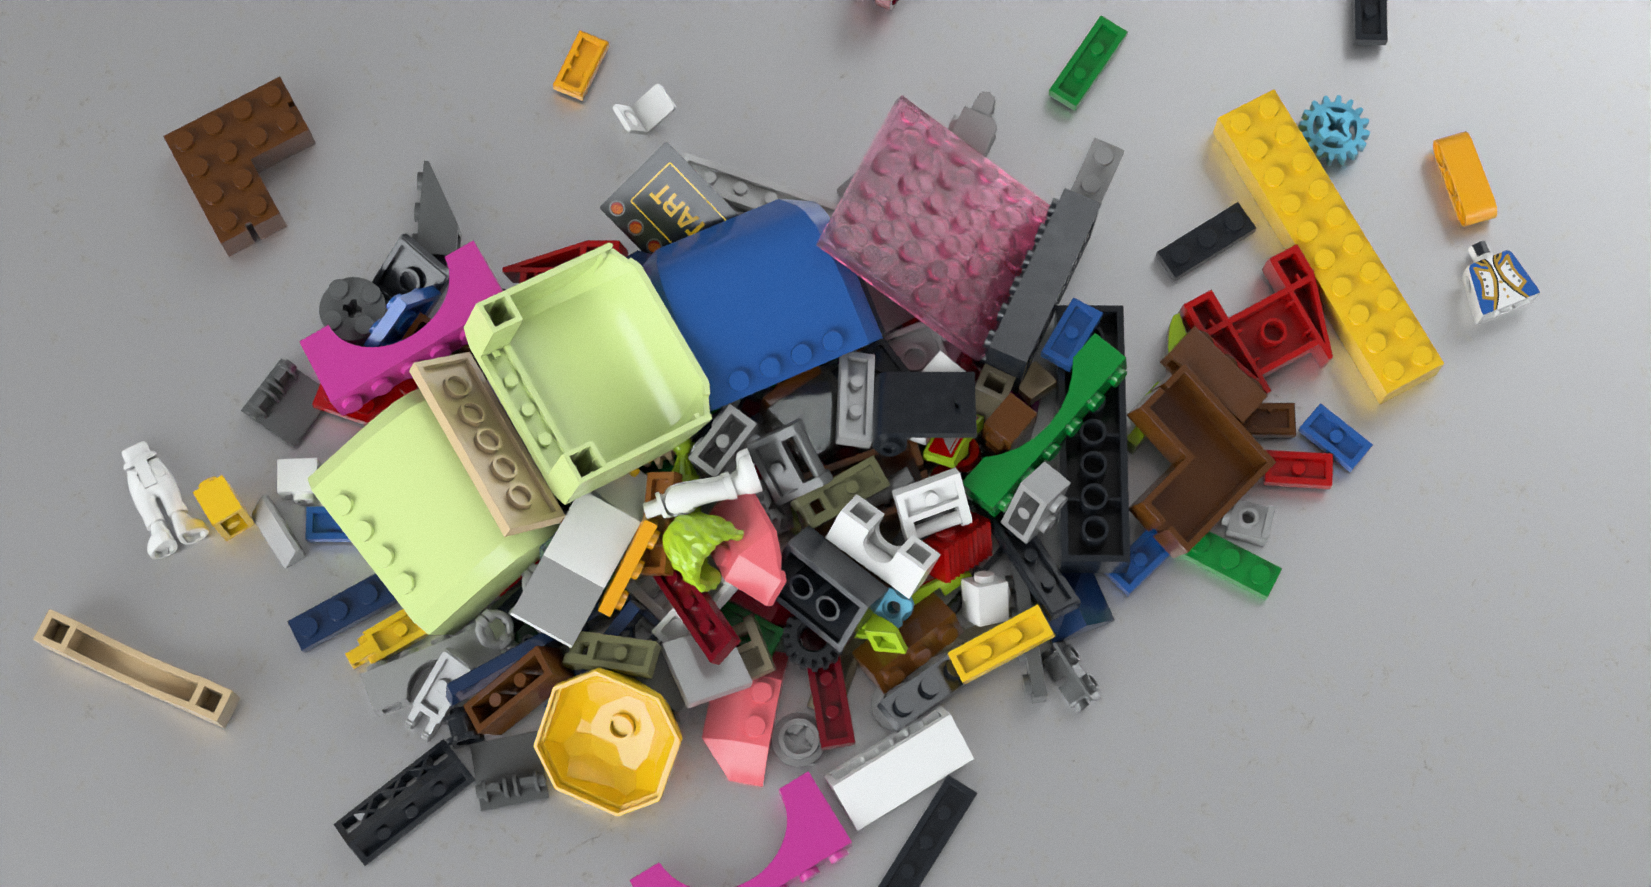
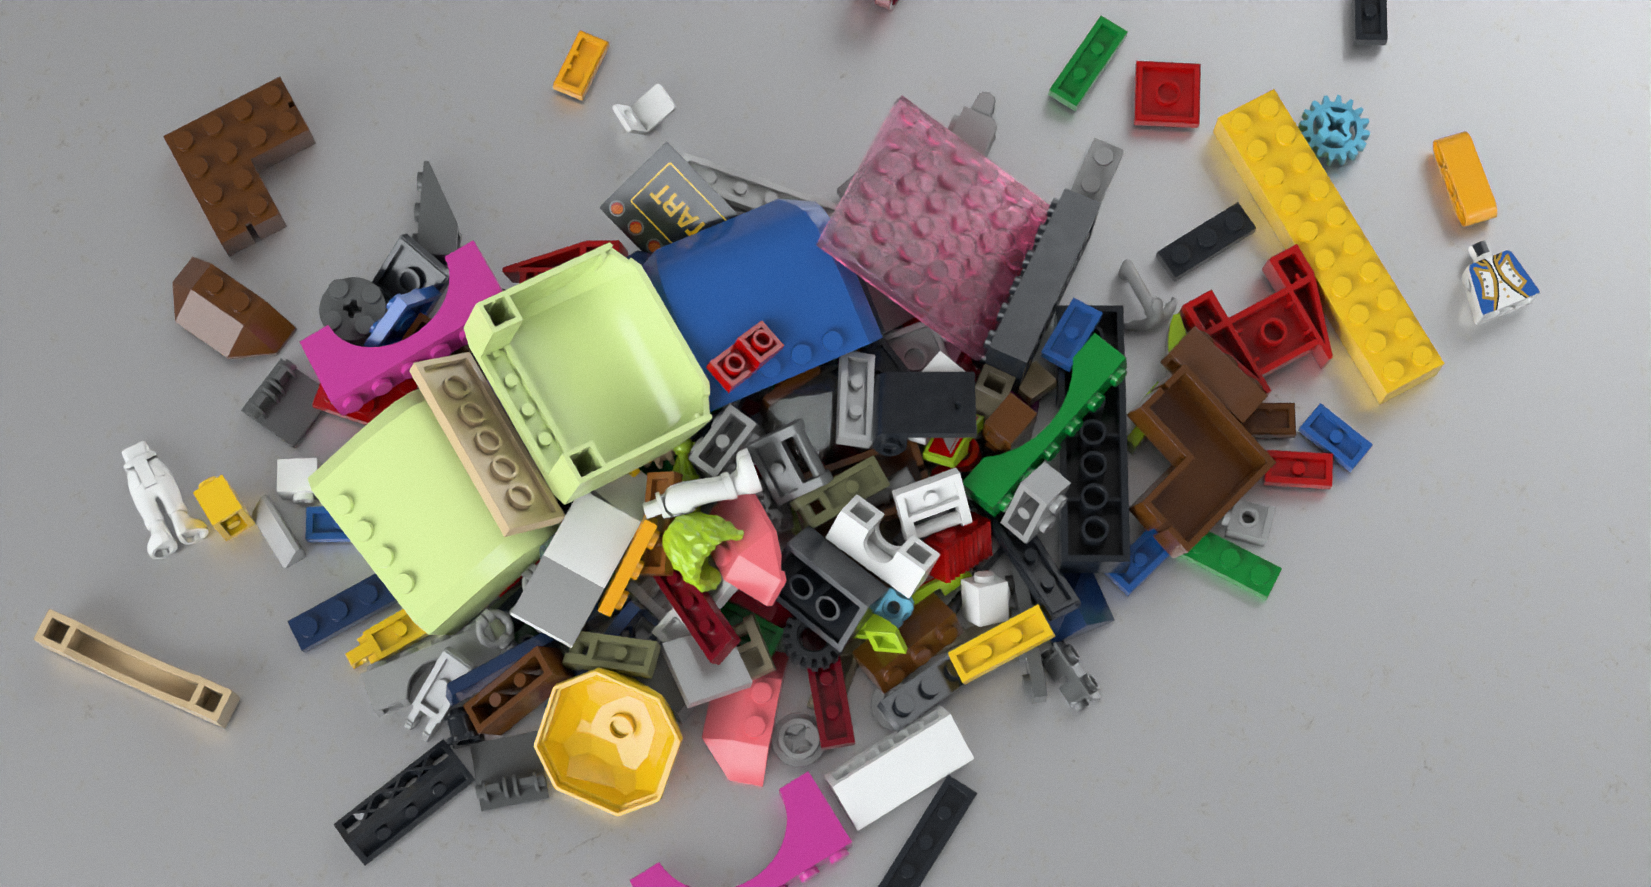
none -> reddish brown wedge [172,257,297,359]
none -> red slope [706,321,784,393]
none -> light grey piece [1118,259,1178,332]
none -> red plate [1134,61,1201,128]

